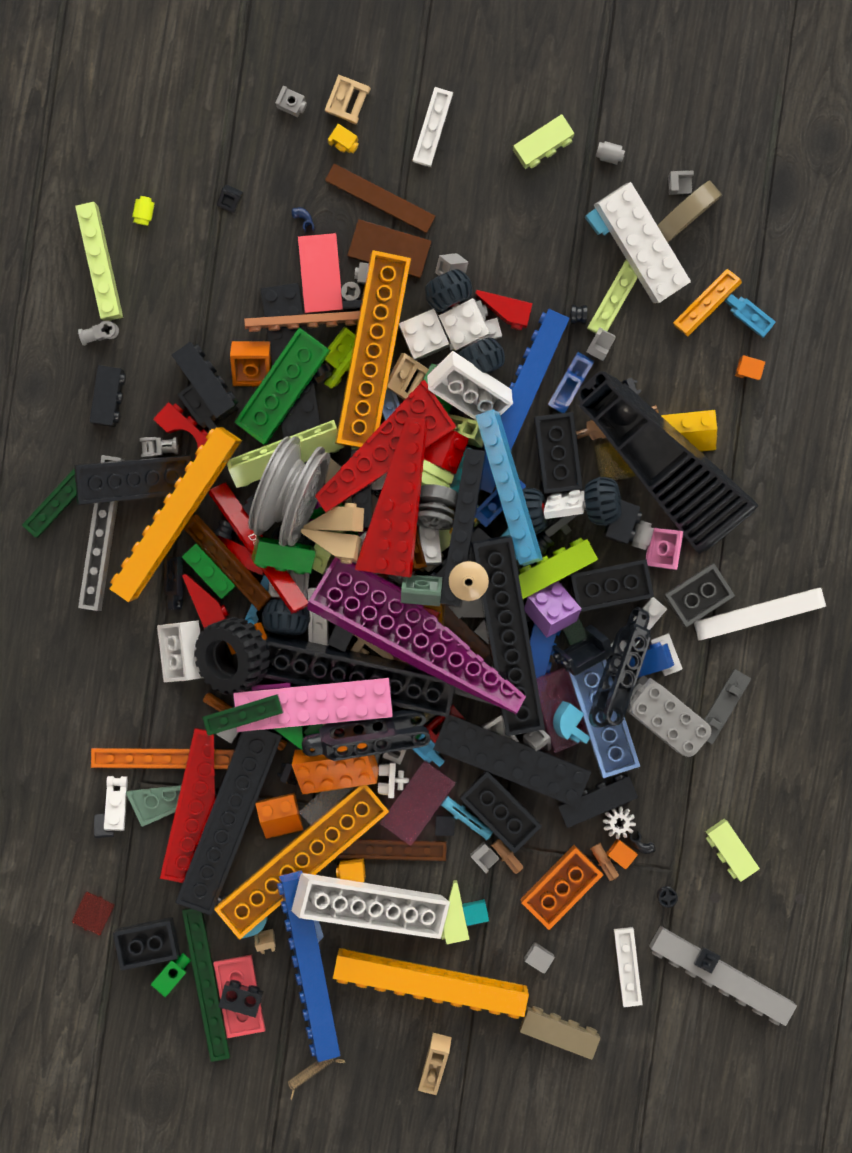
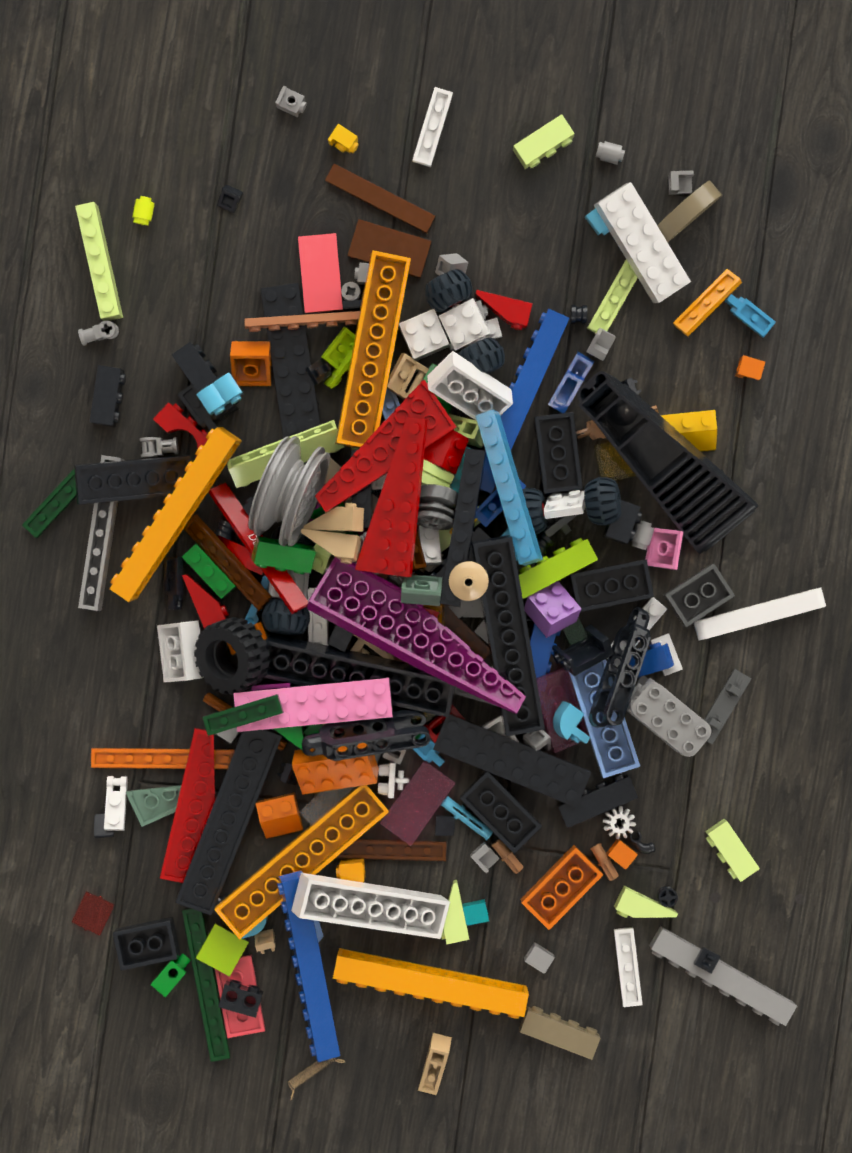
green plate [234,328,331,445] -> none
dark blue arm [292,207,315,233] -> none
tan plate [325,75,371,124] -> none
none -> medium azure brick [196,373,243,415]
none -> lime tile [196,923,249,977]
none -> yellowish green slope [614,886,678,918]

